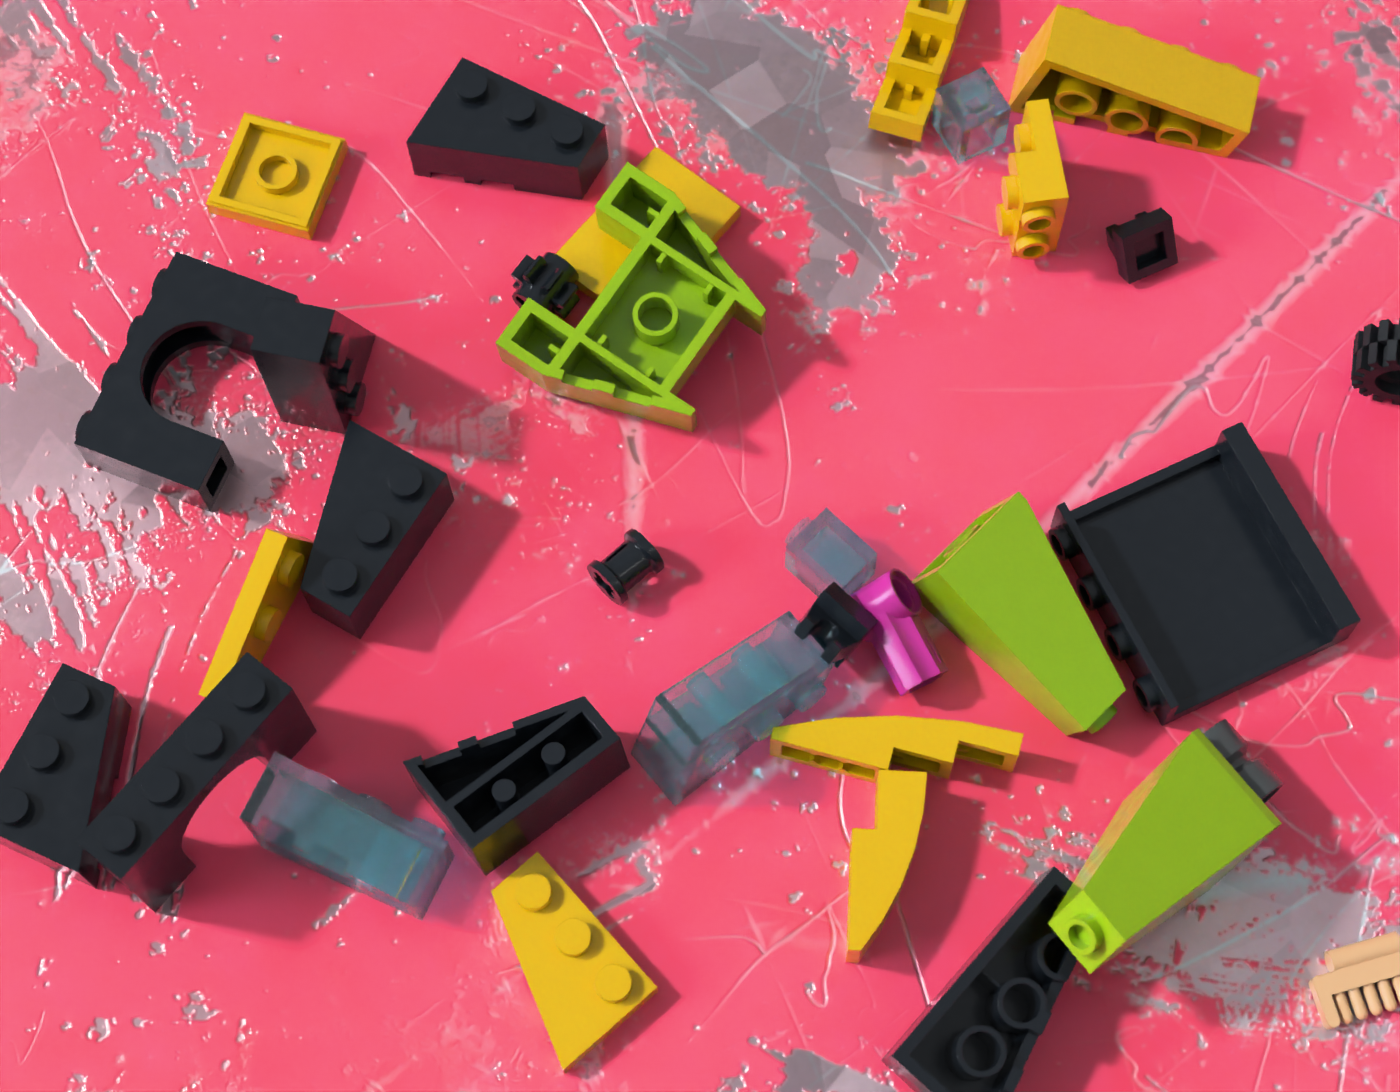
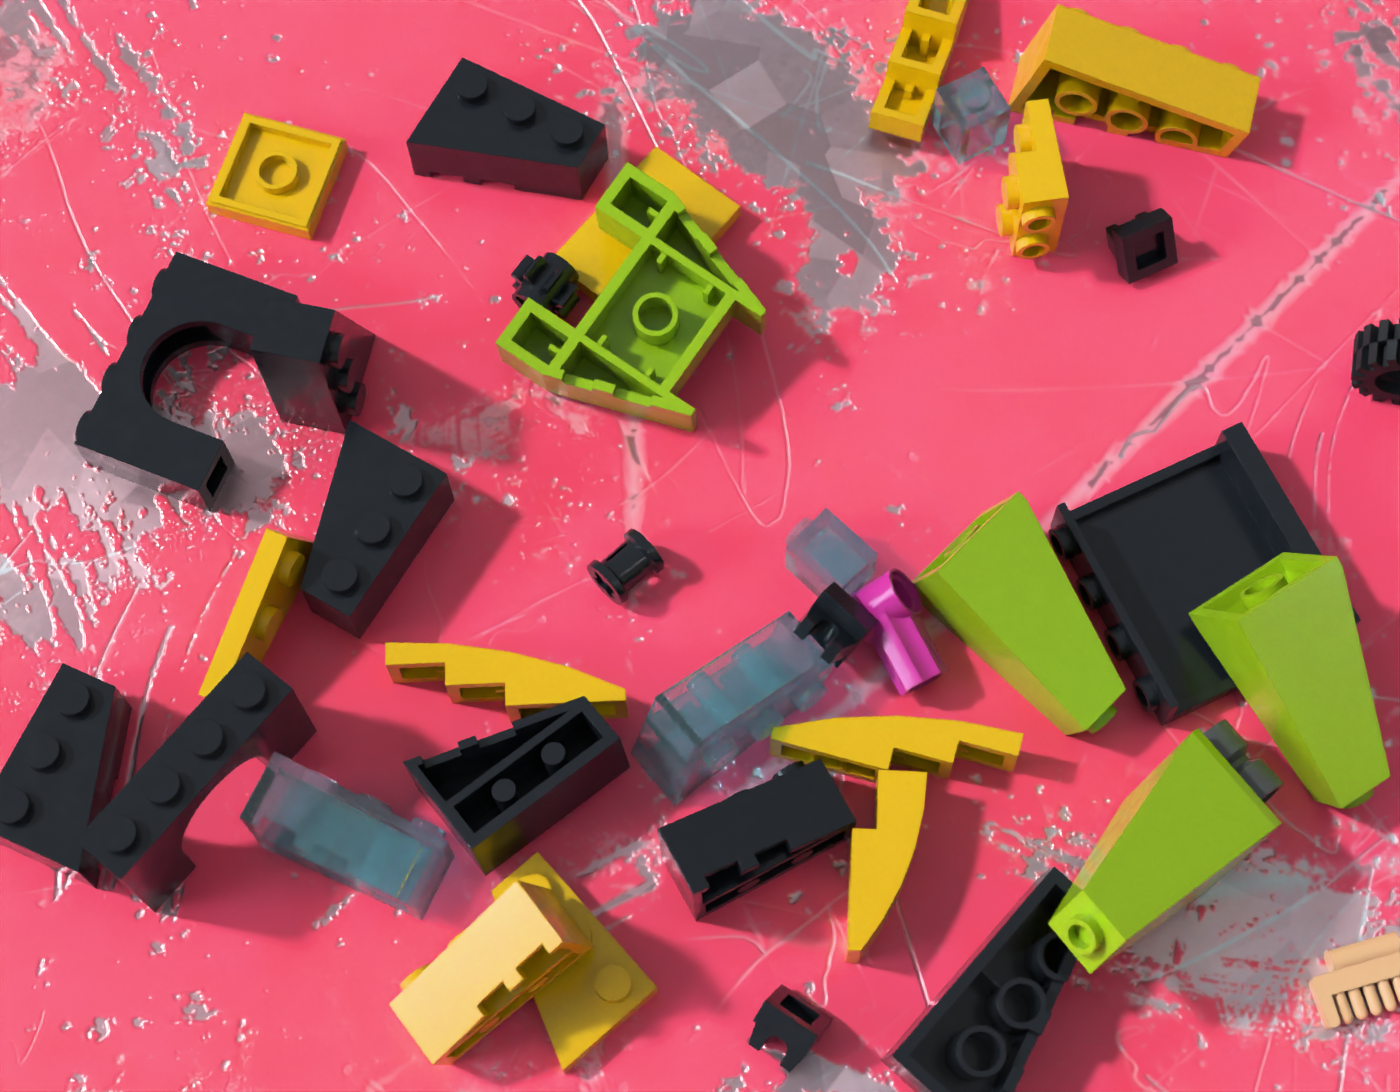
none -> yellow slope [385,642,629,723]
none -> yellow wedge [389,880,593,1065]
none -> black wedge [657,759,857,921]
none -> black tile [749,984,834,1072]
none -> lime slope [1188,552,1391,809]

